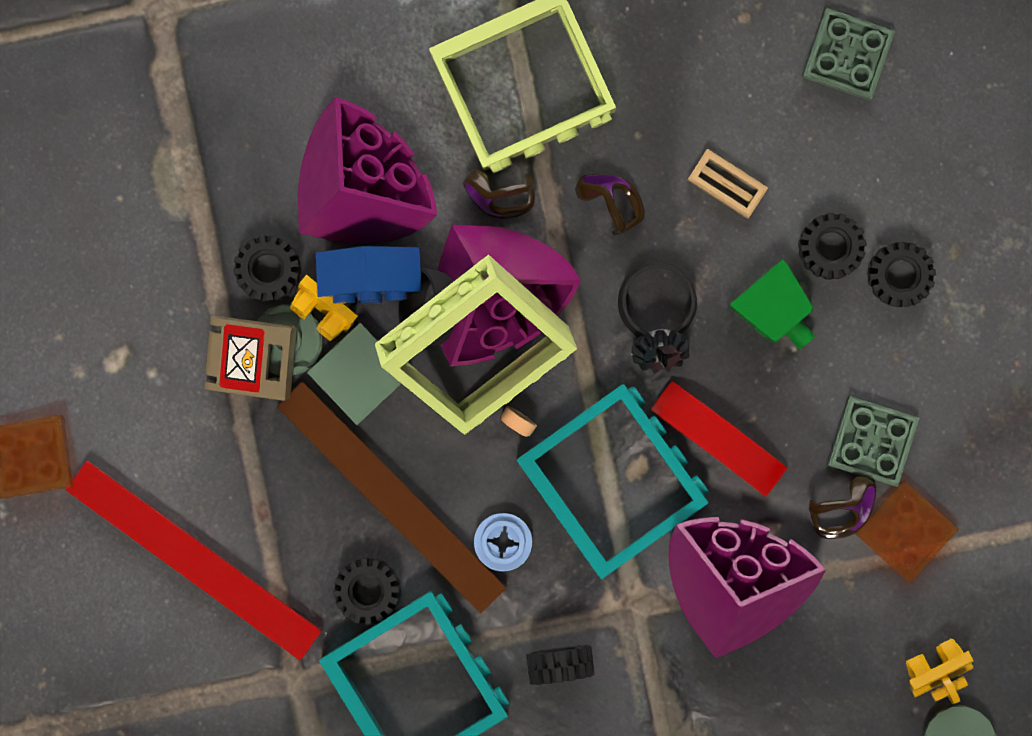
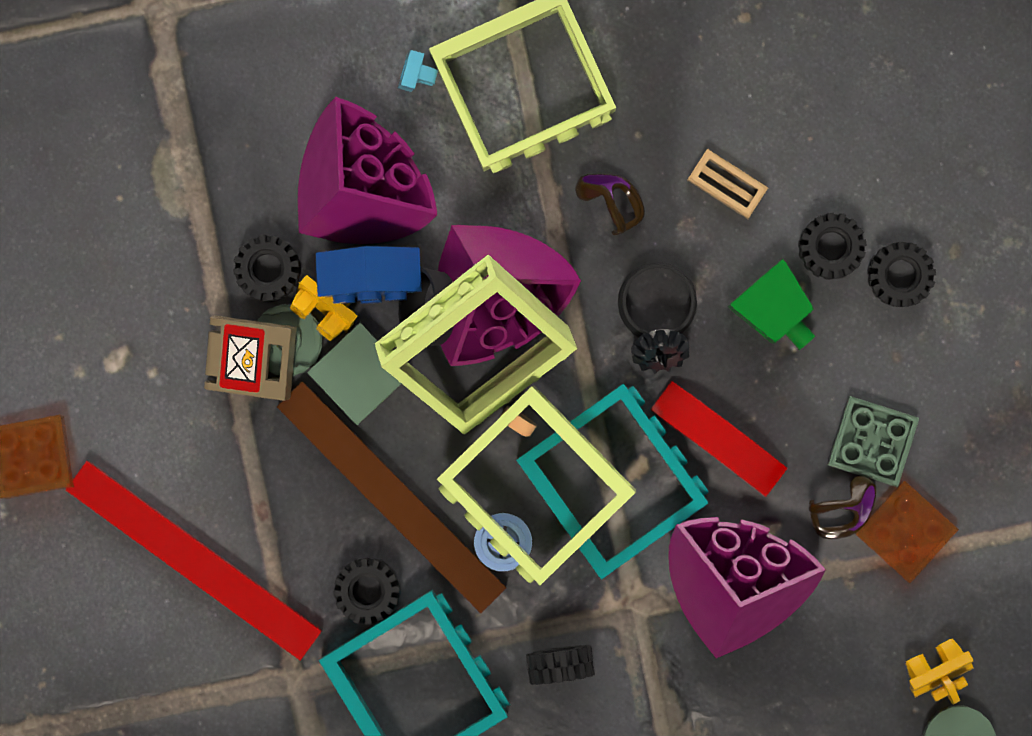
dark brown piece [463,169,535,219] -> none
sand green tile [802,8,895,101] -> none
none -> medium azure tile [398,50,438,92]
none -> yellowish green window [437,385,636,585]

